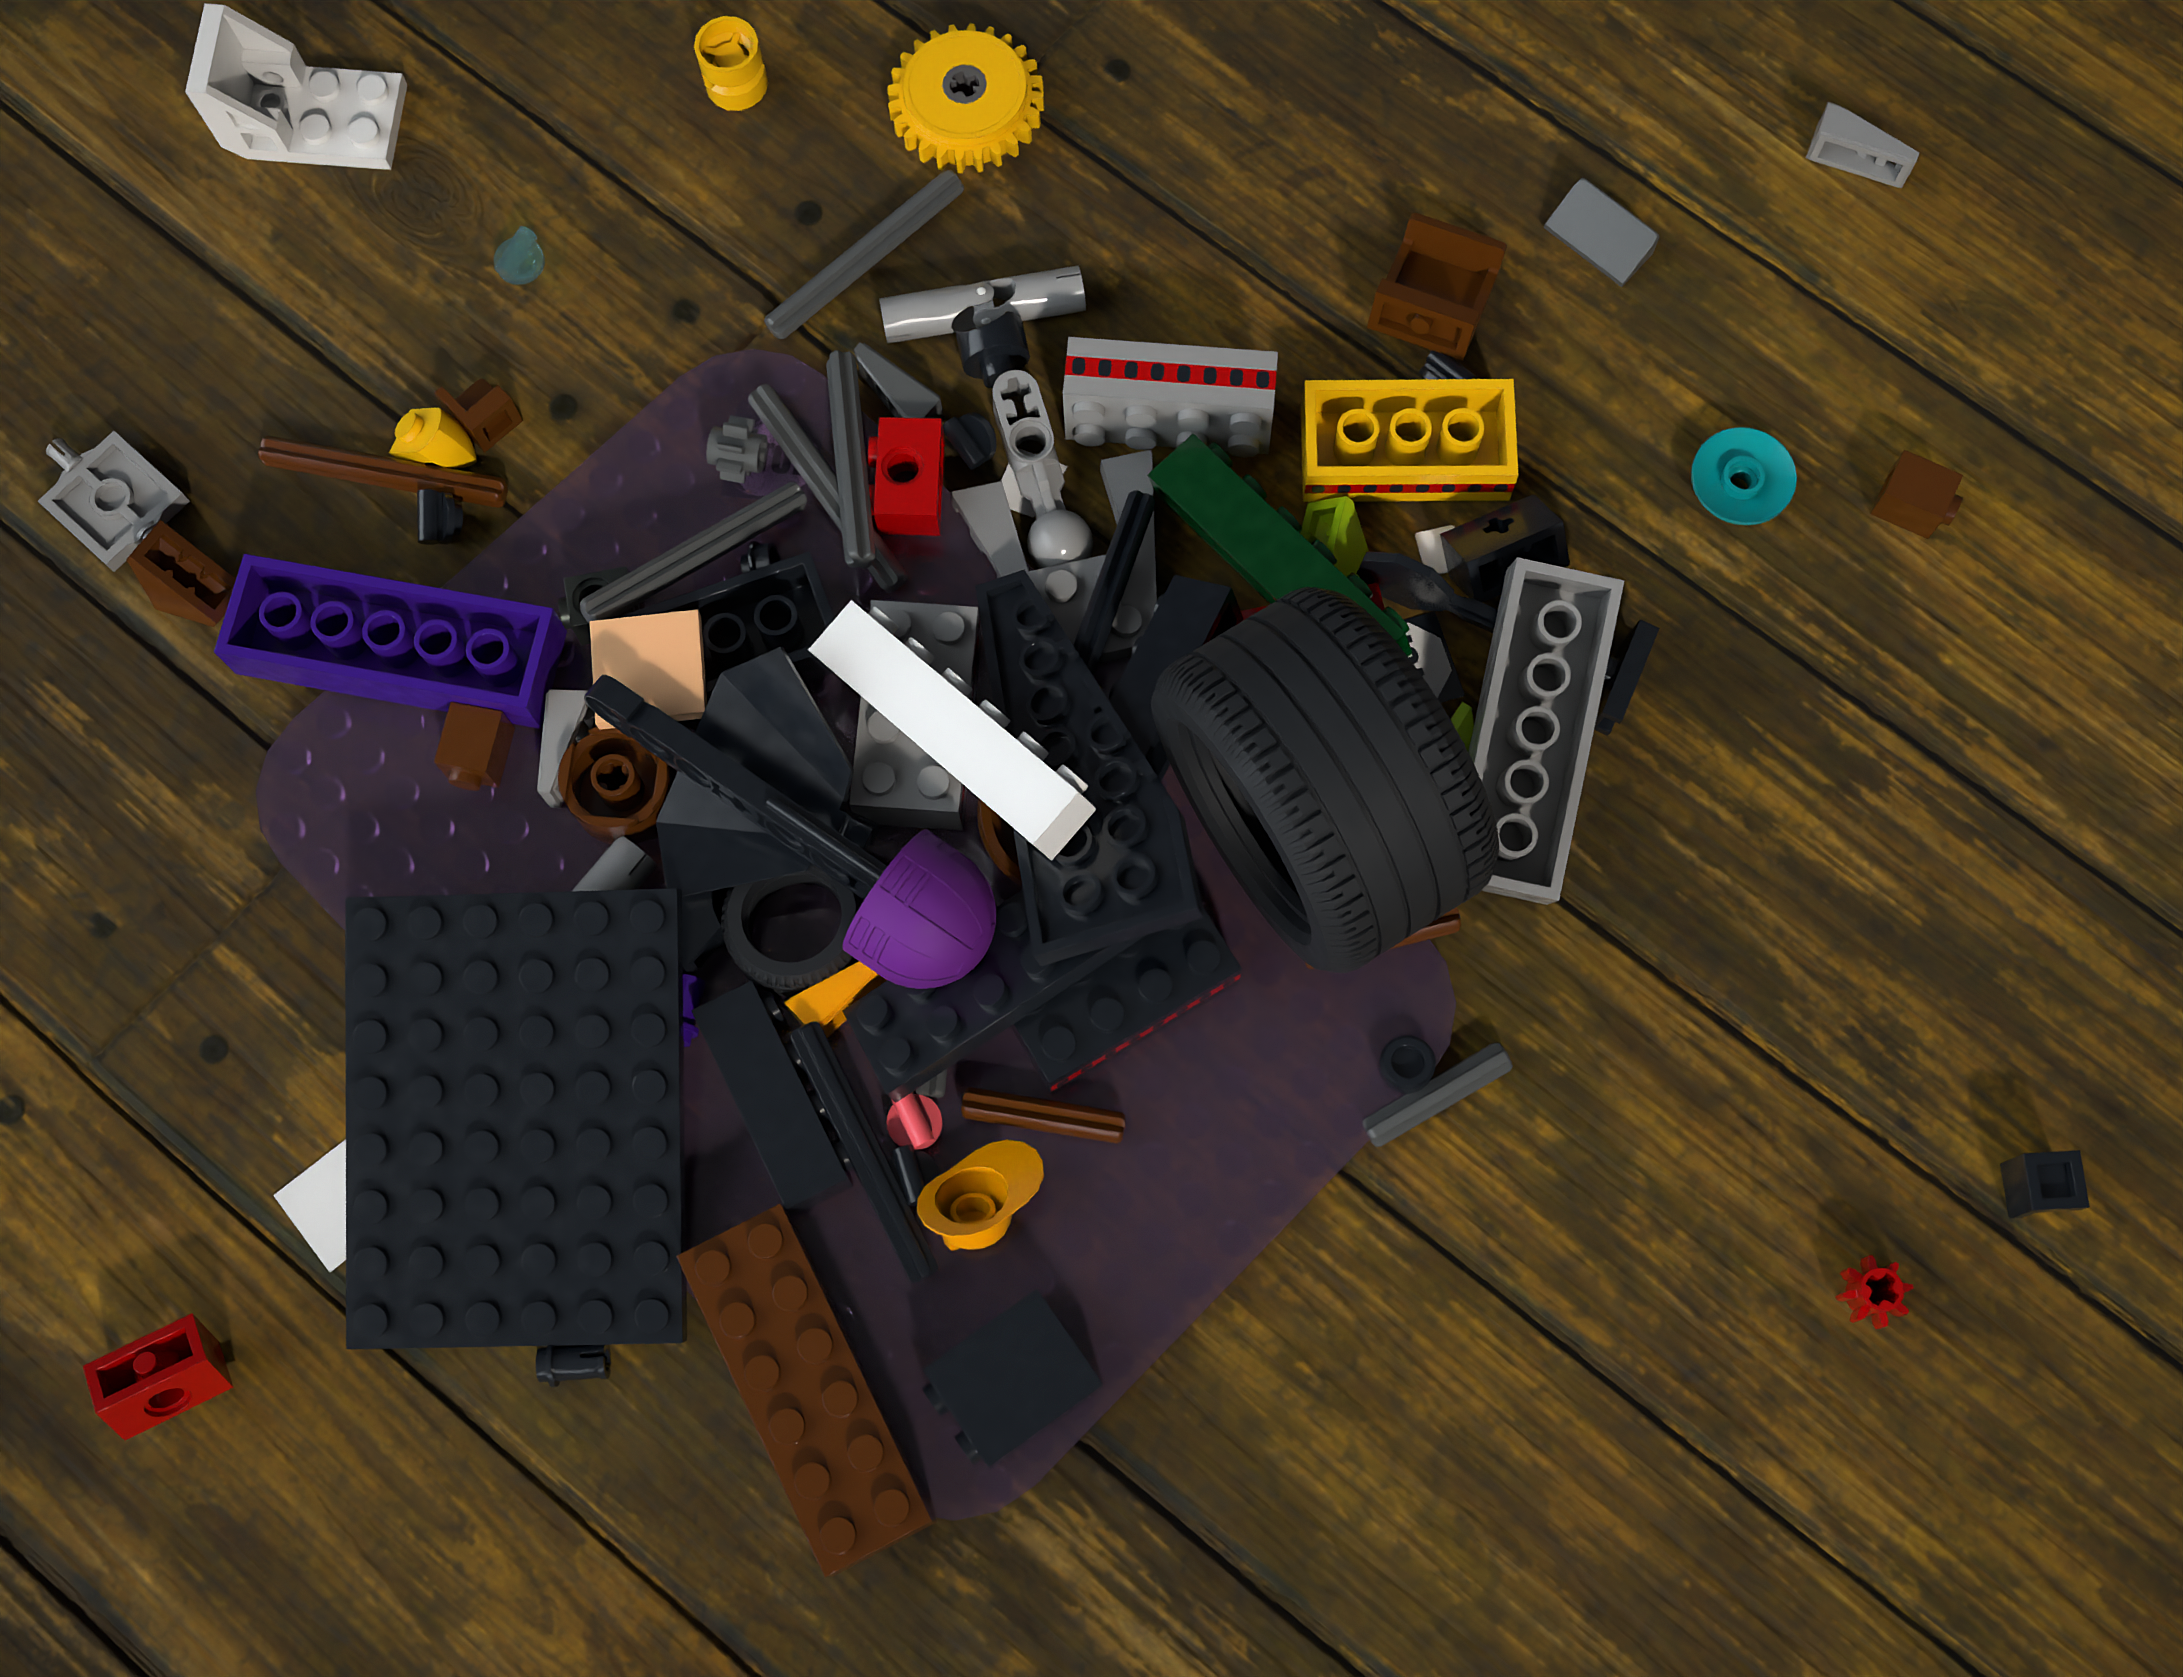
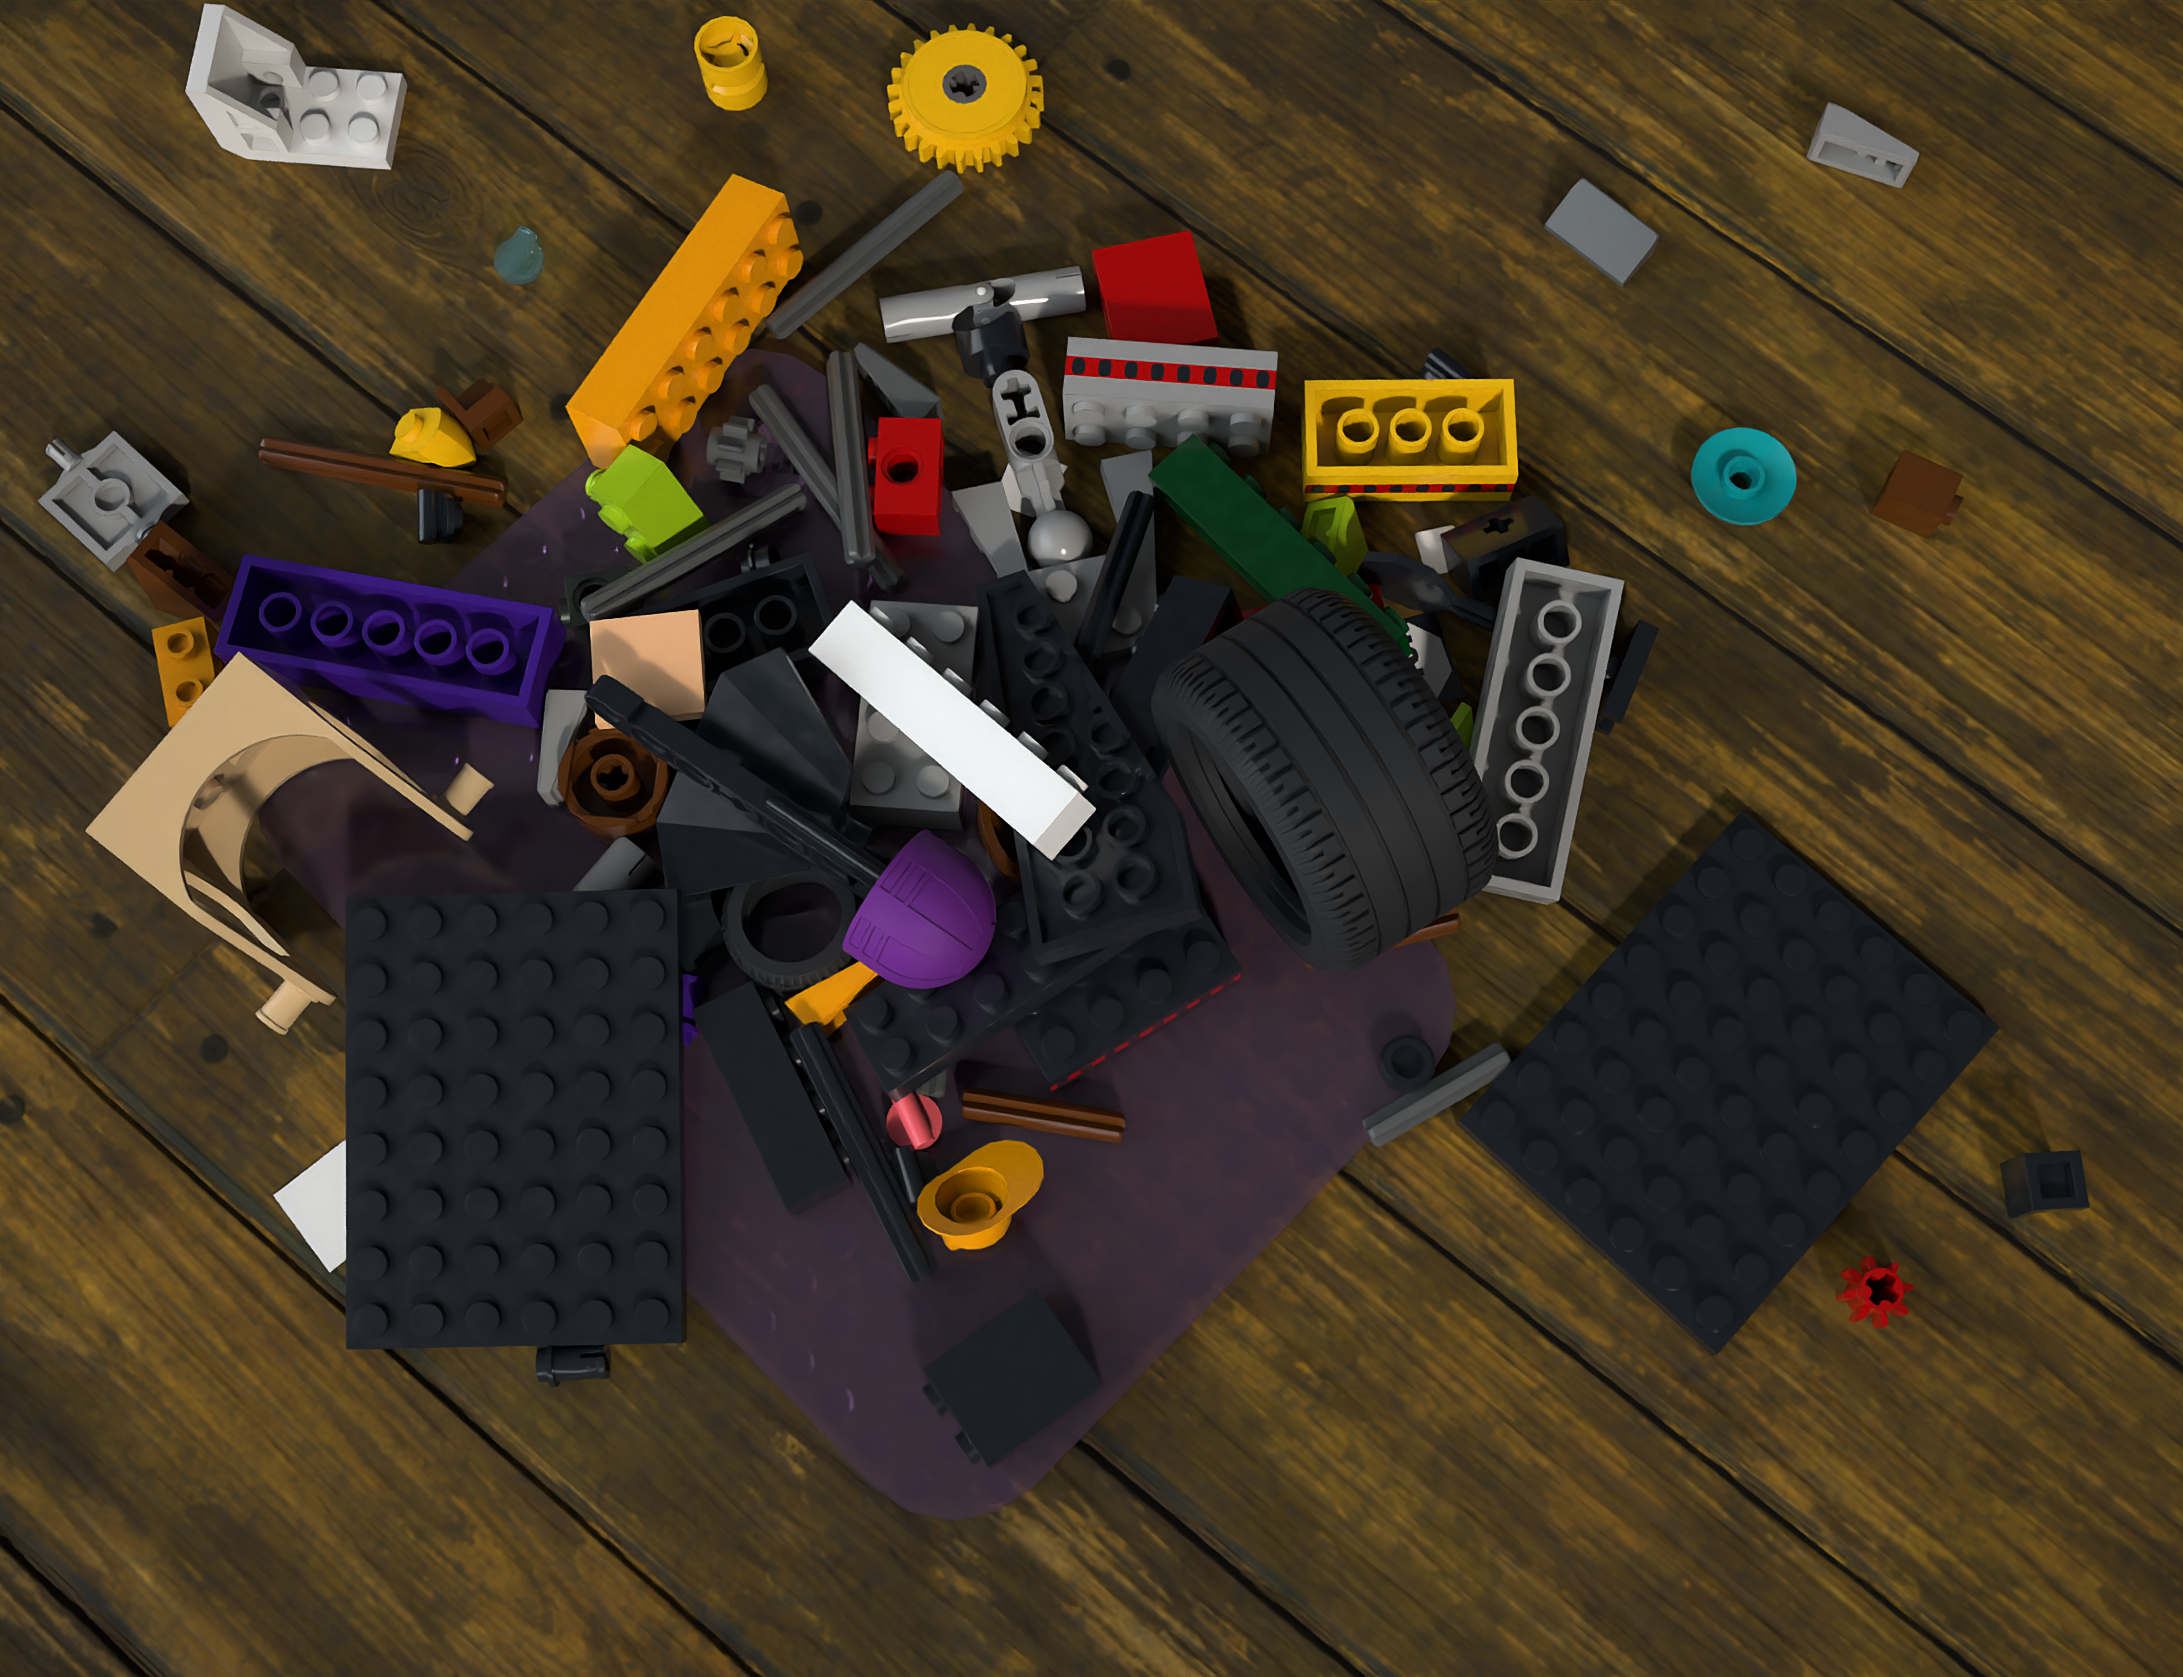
red brick [82,1313,234,1441] -> none
reddish brown brick [434,702,515,791] -> none
reddish brown brick [676,1203,937,1577] -> none
black plate [943,412,997,470] -> none
reddish brown panel [1367,212,1507,361] -> none
none -> tan piece [85,652,494,1035]
none -> light orange brick [151,616,227,729]
none -> light orange brick [565,174,804,469]
none -> lime brick [585,444,712,564]
none -> red brick [1092,230,1219,347]
none -> black plate [1456,810,2000,1356]

